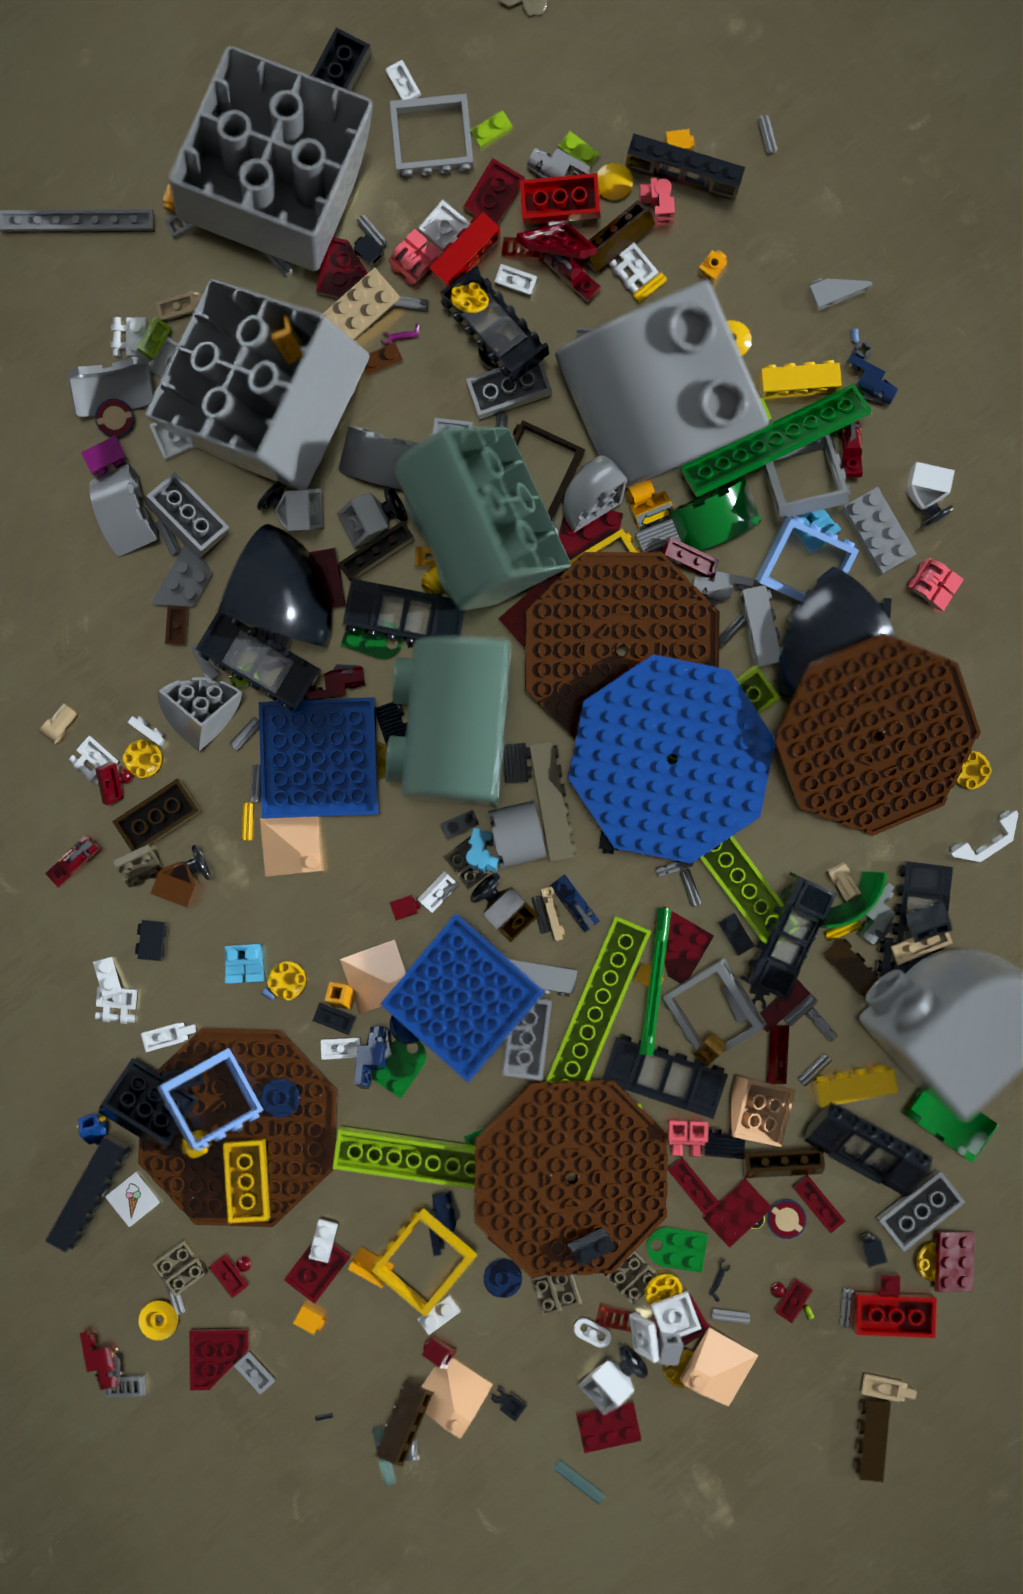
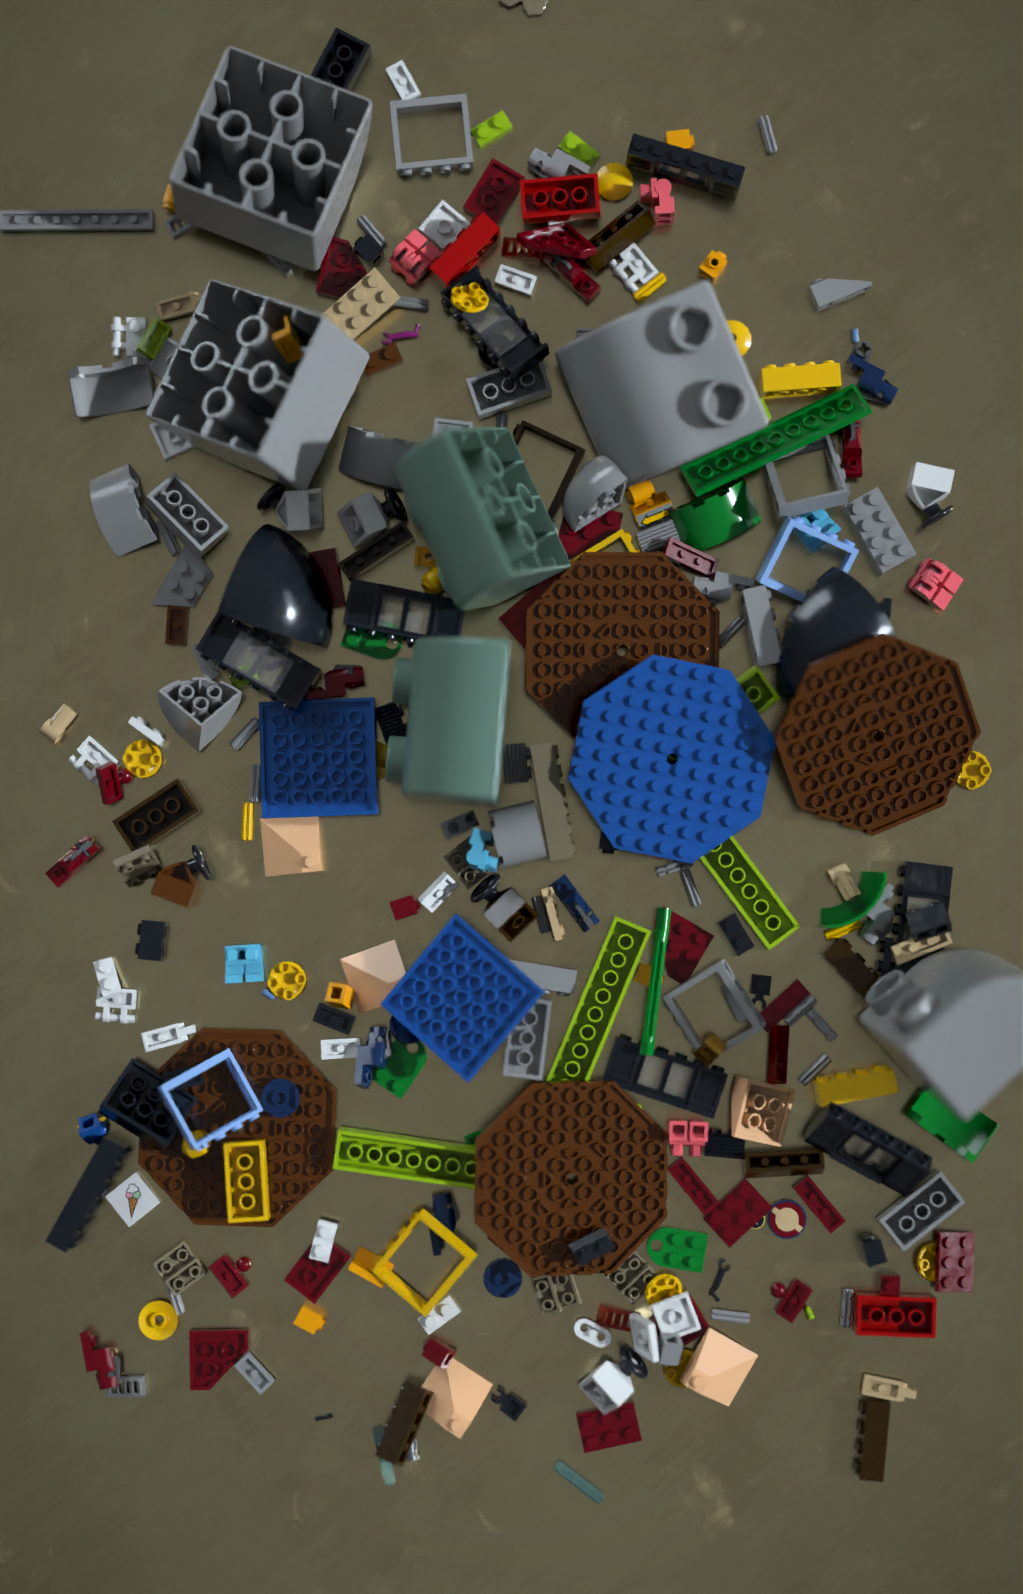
magenta brick [81,435,129,477] -> none
tile [95,399,134,437] -> none
black window [740,872,837,1000] -> none
white slope [948,810,1018,863] -> none

